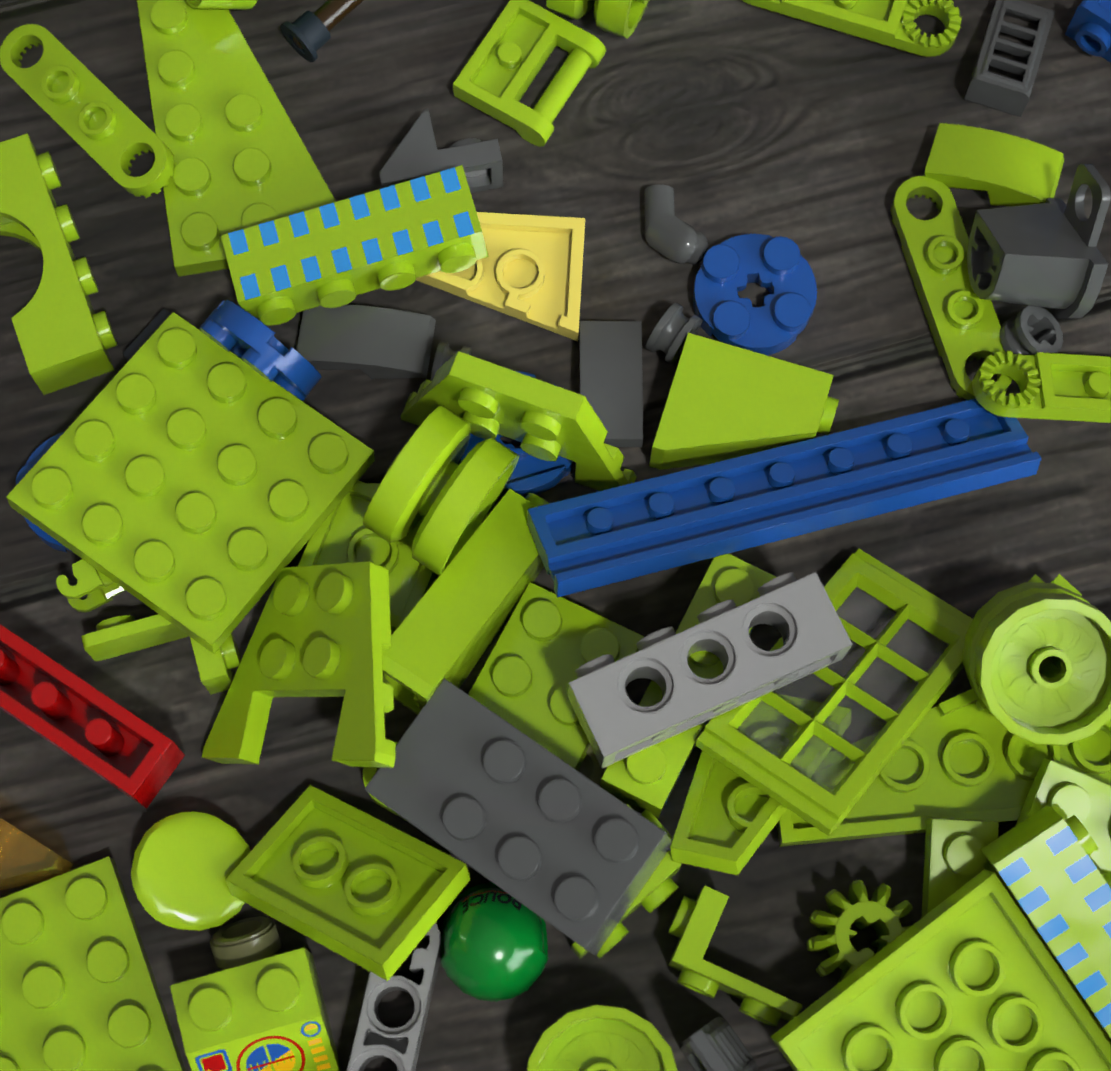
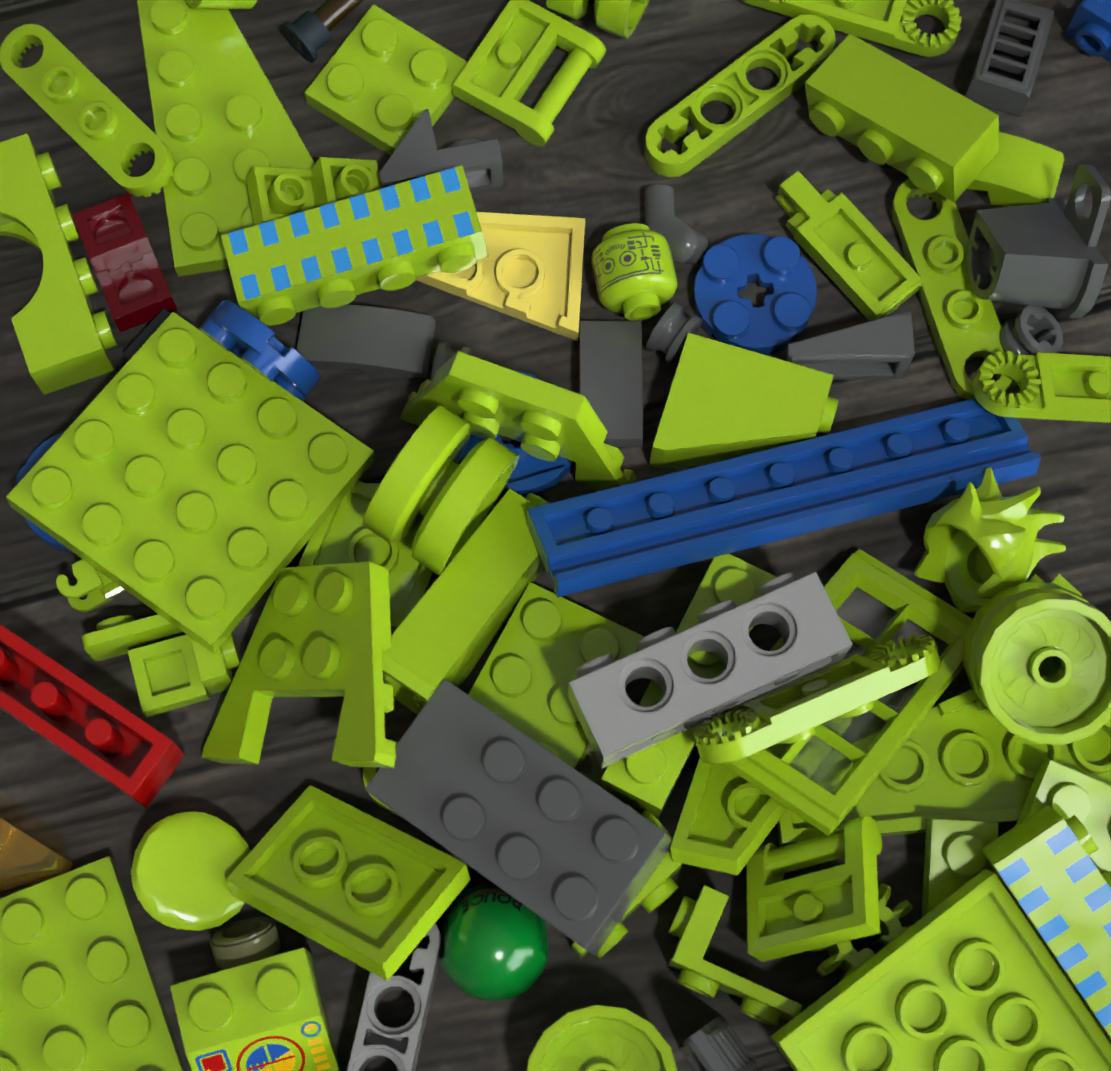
none -> dark red slope [72,193,177,333]
none -> lime plate [128,634,210,717]
none -> lime slope [246,157,382,226]
none -> lime plate [305,4,468,156]
none -> lime head [591,223,678,321]
none -> lime beam [644,14,836,178]
none -> lime plate [693,634,941,764]
none -> lime plate [747,815,883,962]
none -> lime hinge [775,171,923,321]
none -> dark grey slope [784,312,915,380]
none -> lime brick [805,34,999,203]
none -> lime hair [913,467,1066,614]

